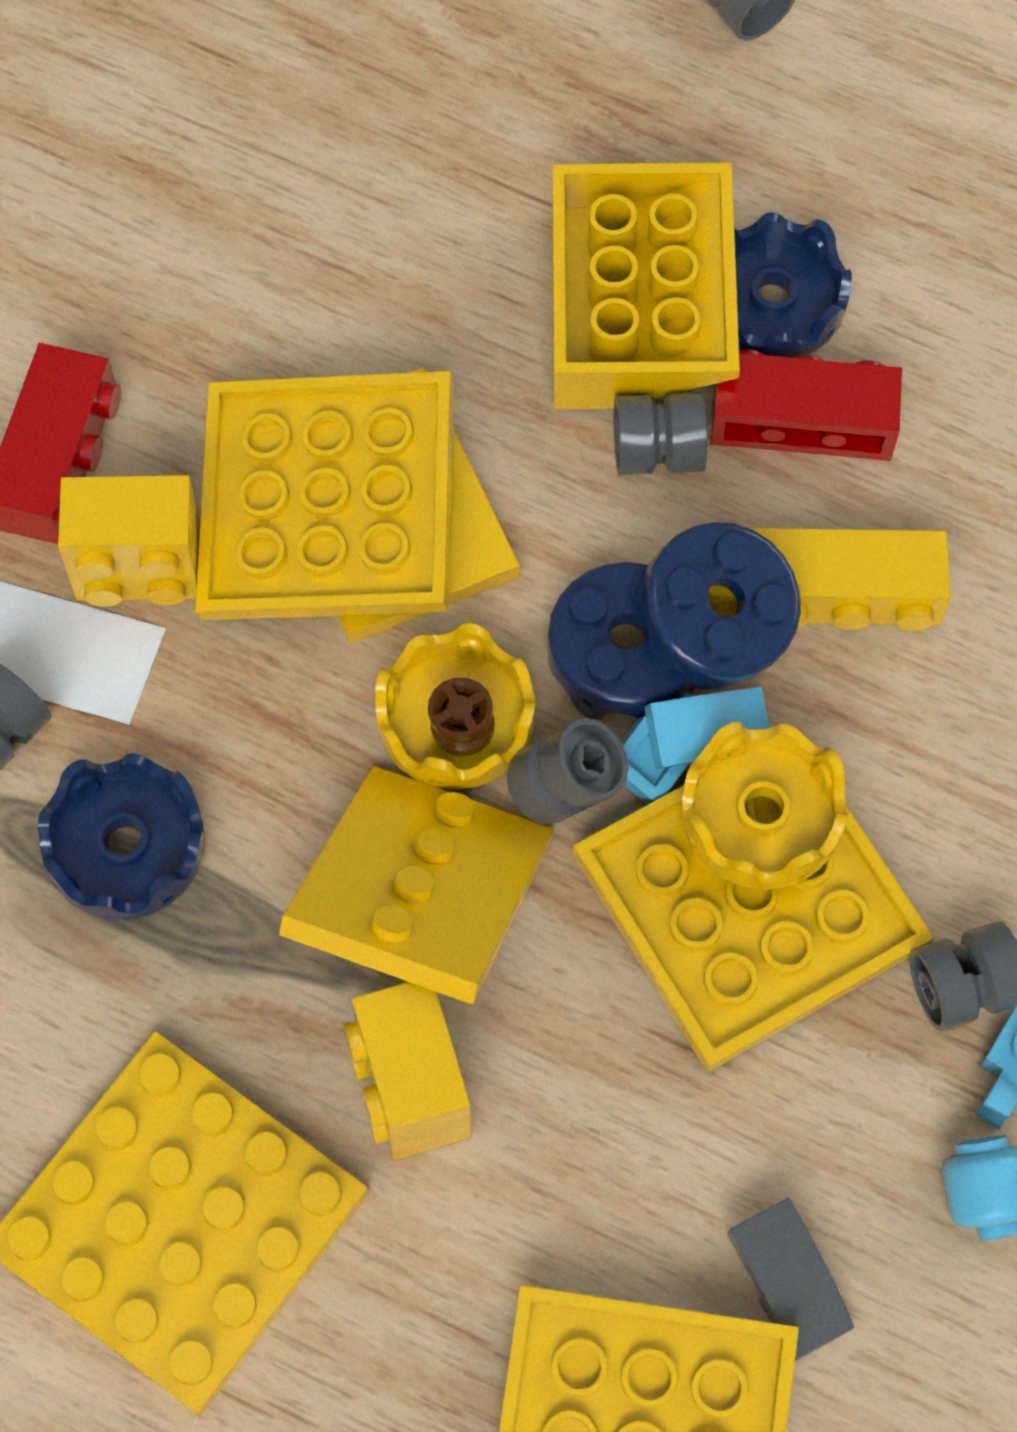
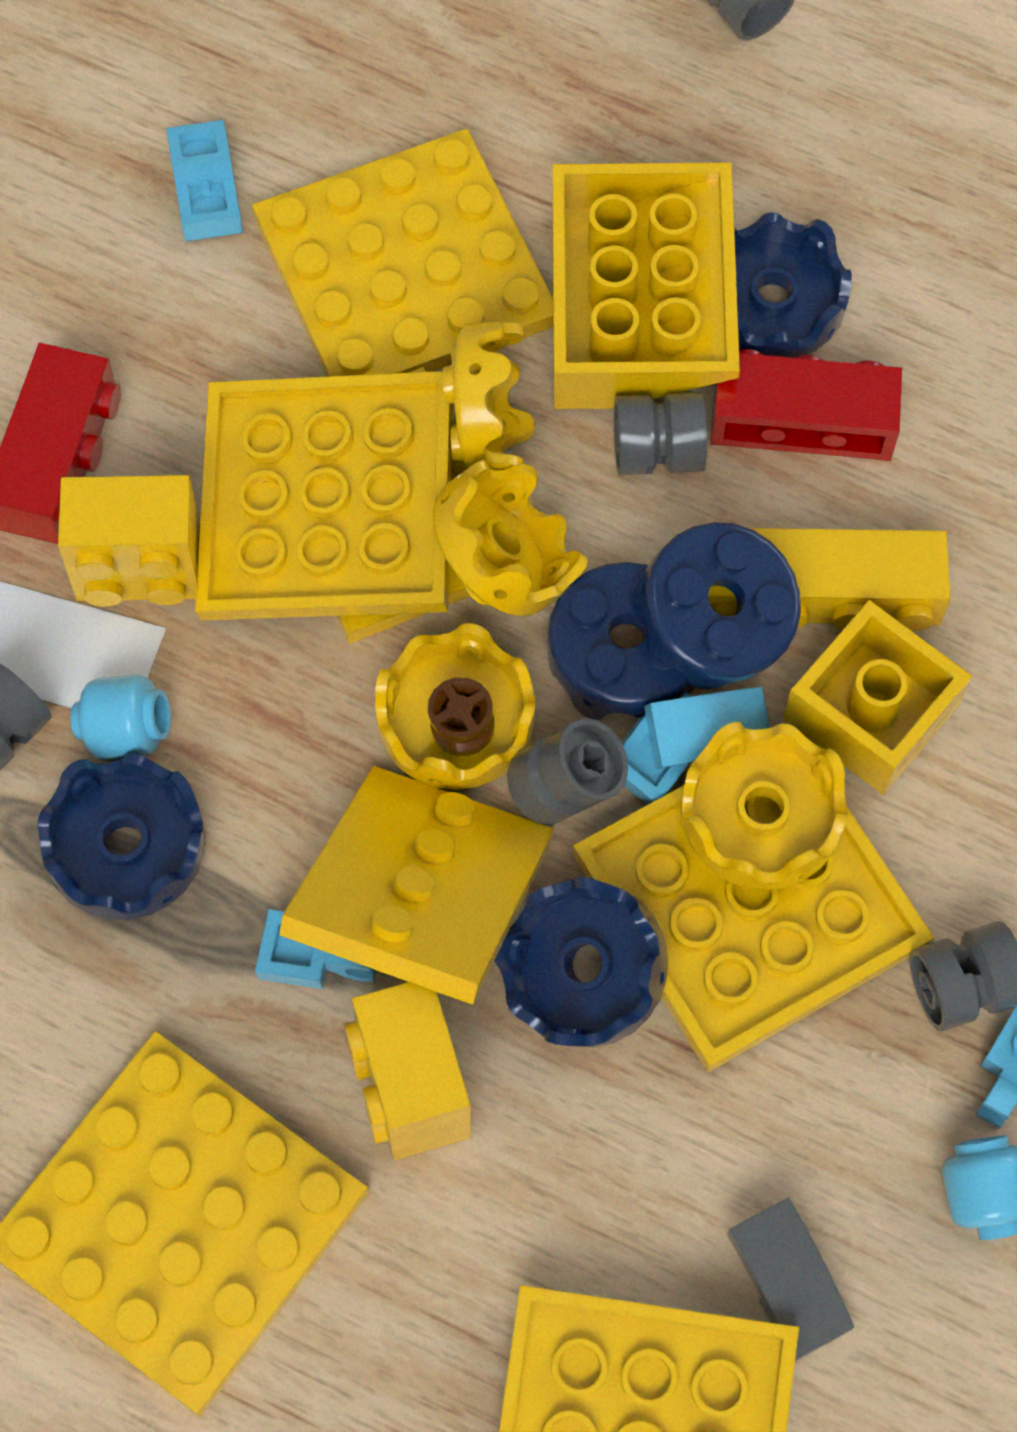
none -> medium azure head [70,674,171,760]
none -> medium azure slope [166,120,243,242]
none -> yellow plate [251,128,553,377]
none -> medium azure plate [255,909,376,989]
none -> yellow plate [433,459,588,616]
none -> yellow plate [442,322,536,470]
none -> dark blue plate [494,877,668,1048]
none -> yellow brick [783,600,972,796]

